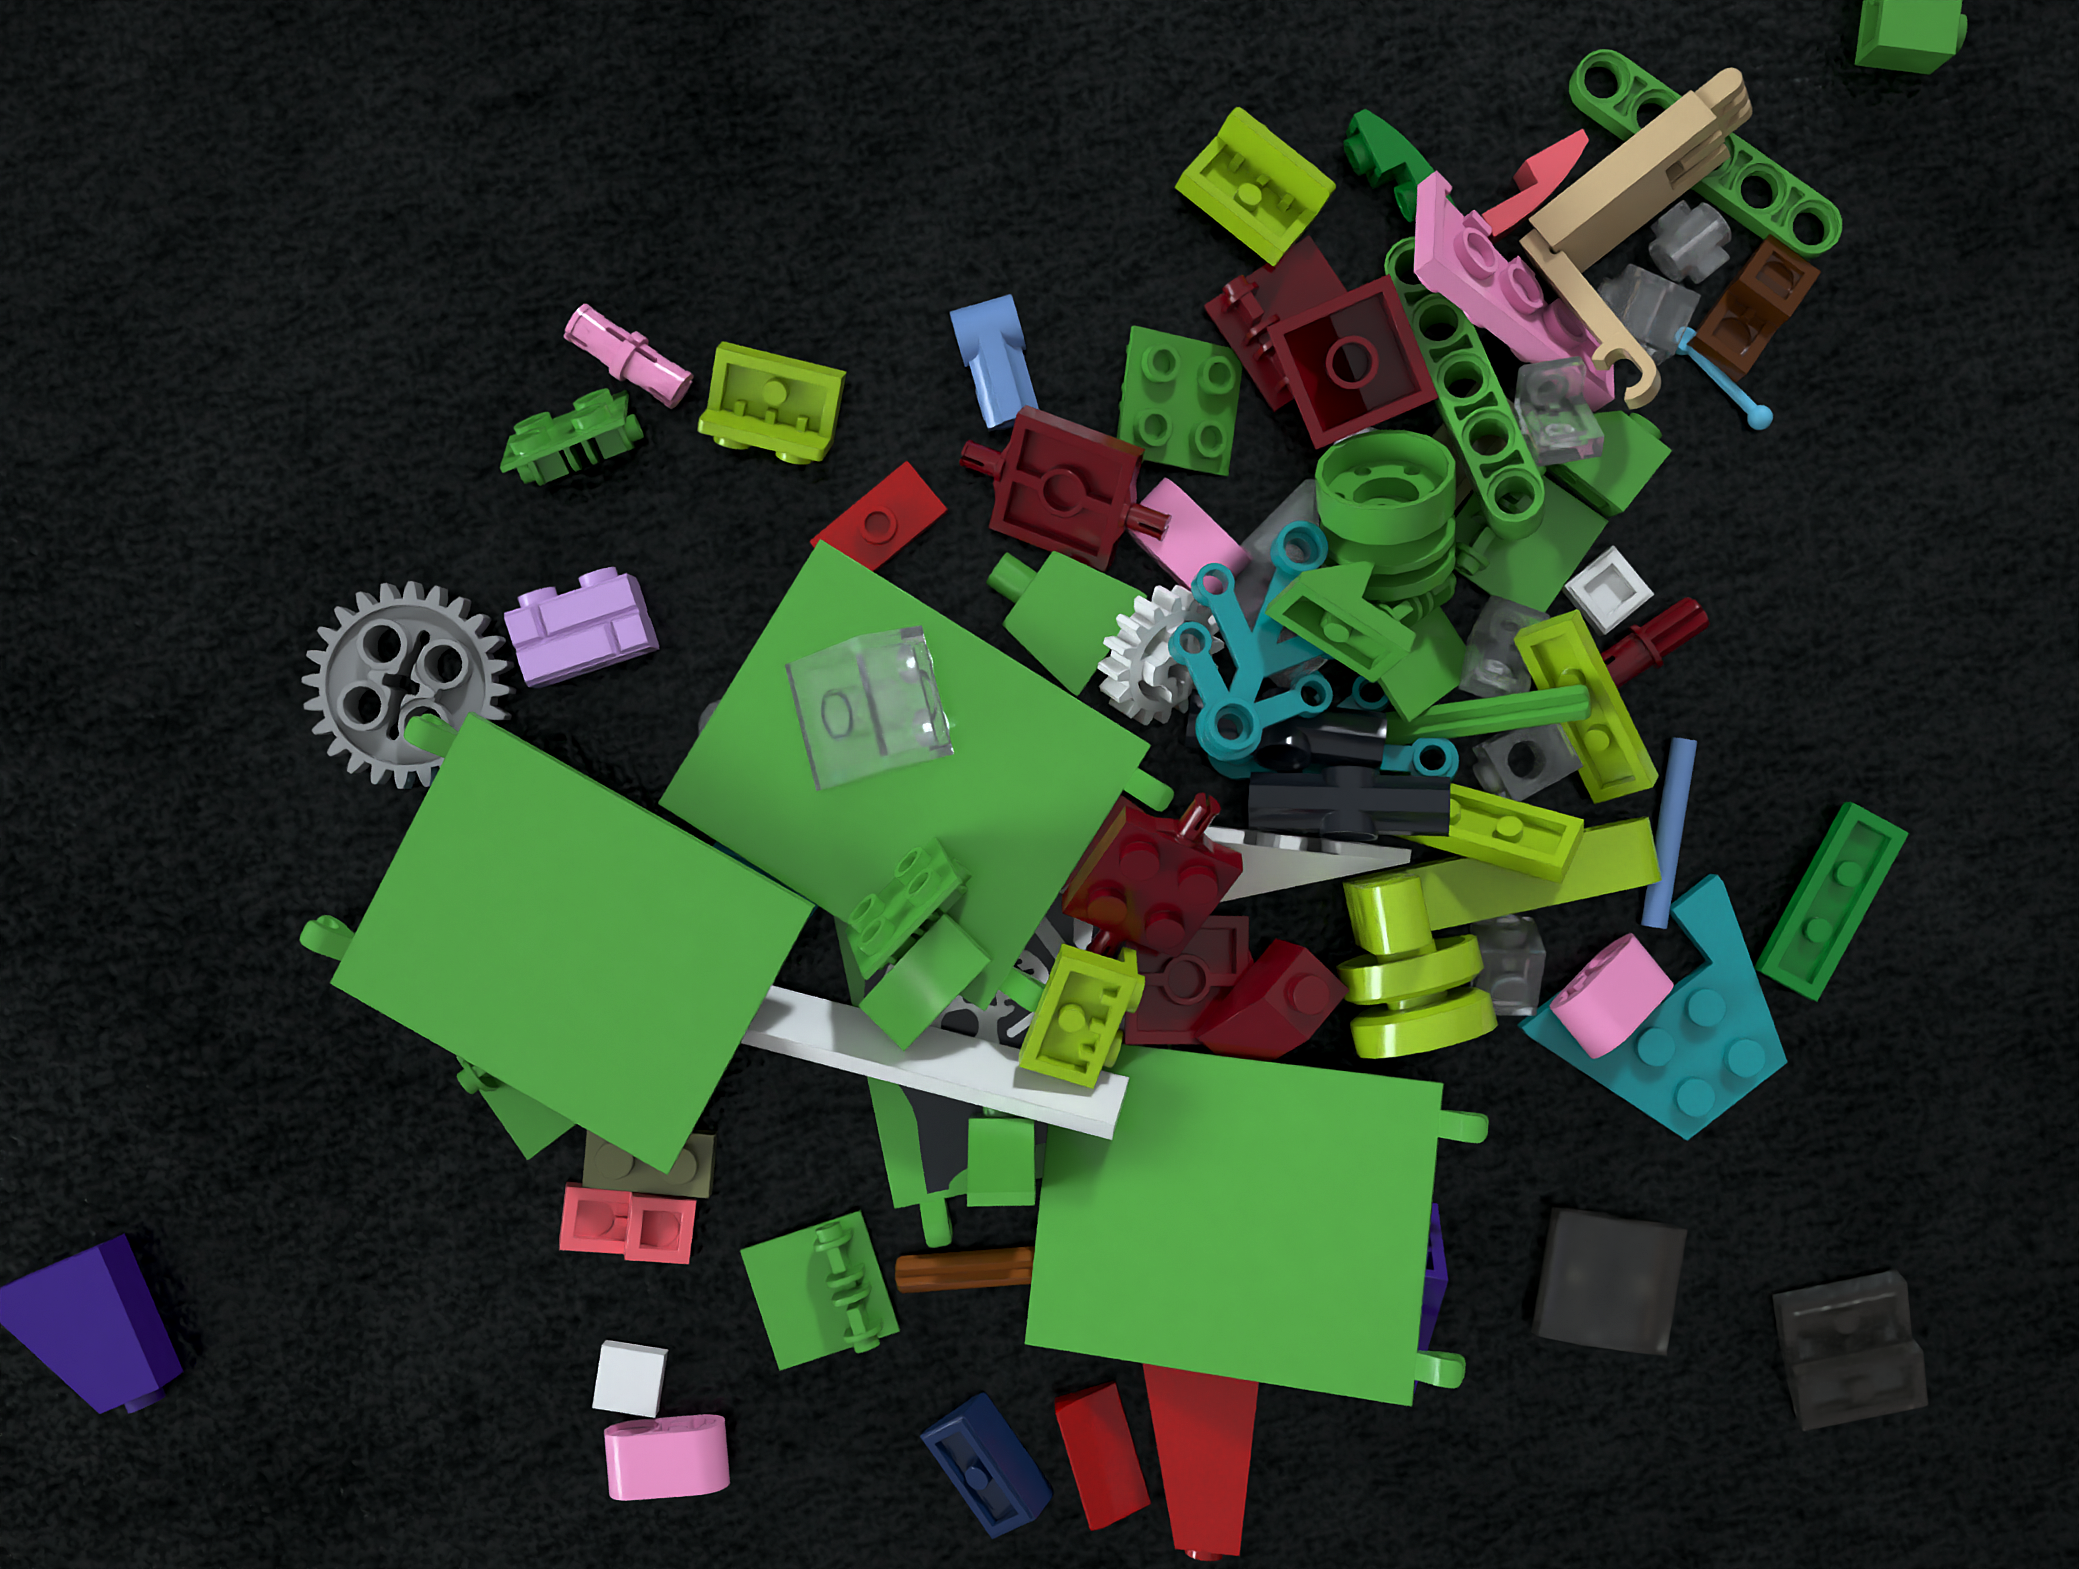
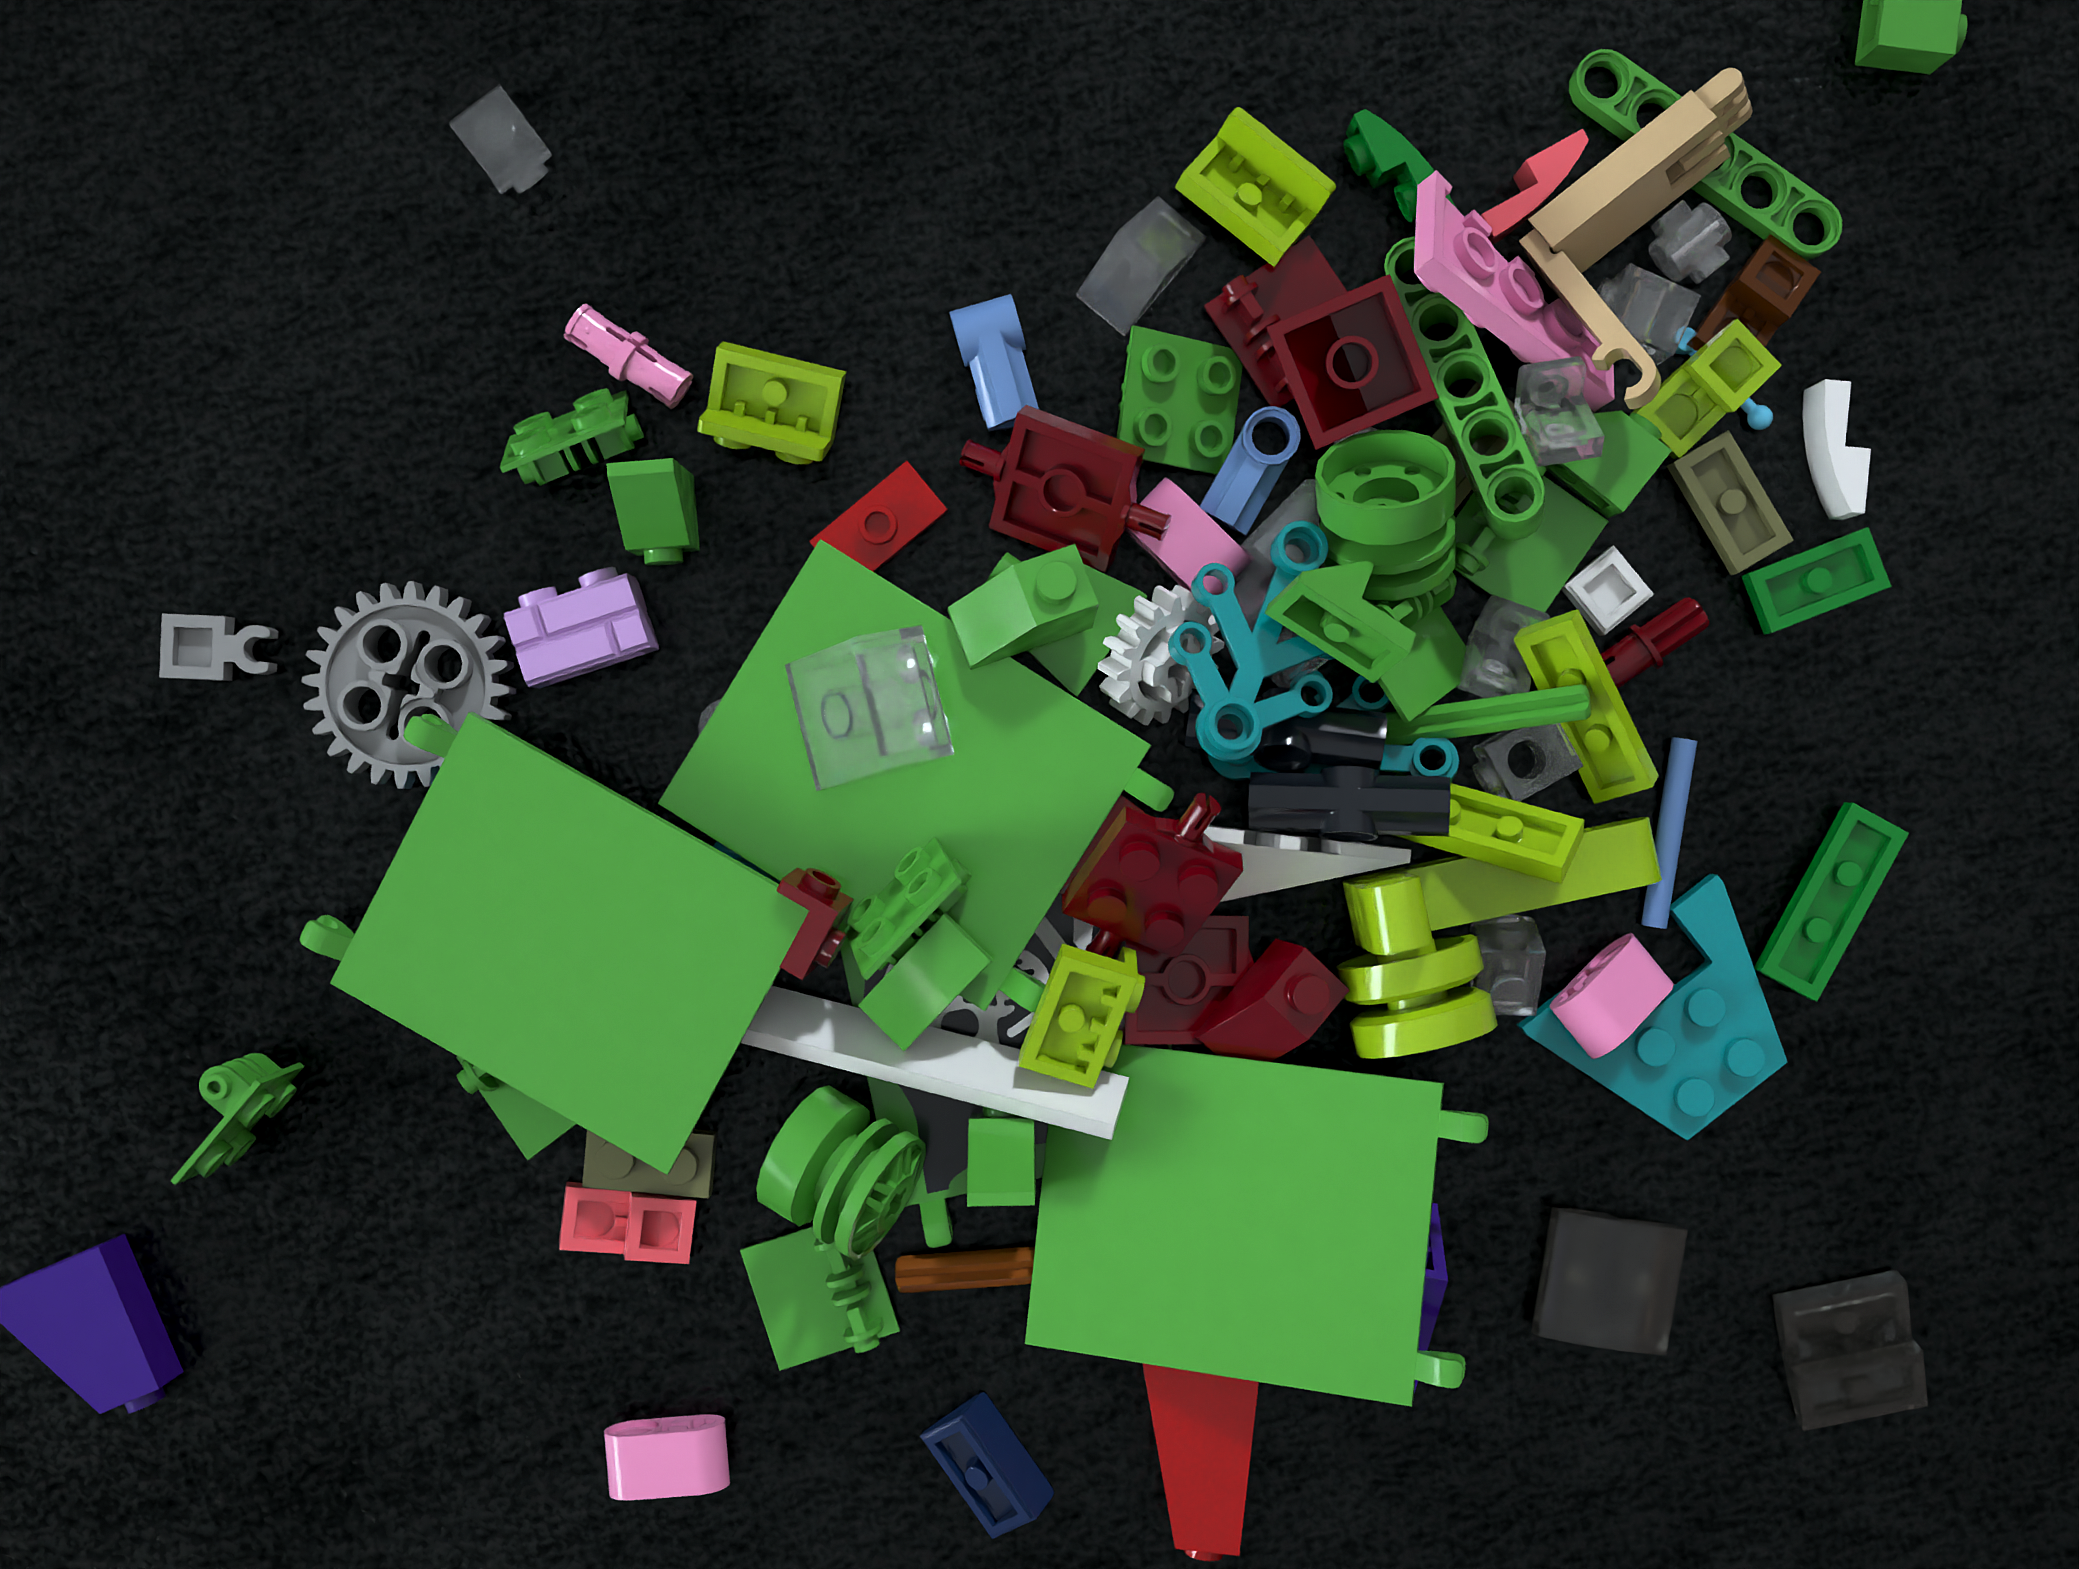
white tile [592,1340,668,1418] -> none
red slope [1055,1380,1151,1532] -> none
none -> light grey plate [159,614,279,681]
none -> bright green hinge [171,1053,304,1185]
none -> clear bracket [449,84,552,194]
none -> bright green slope [606,458,700,565]
none -> bright green wheel [756,1085,926,1261]
none -> dark red bracket [776,868,854,980]
none -> bright green slope [948,544,1099,670]
none -> clear slope [1076,196,1206,336]
none -> medium blue piece [1199,406,1301,536]
none -> lime slope [1630,319,1782,459]
none -> olive plate [1667,430,1793,575]
none -> green plate [1741,527,1892,635]
none -> white slope [1803,379,1871,520]

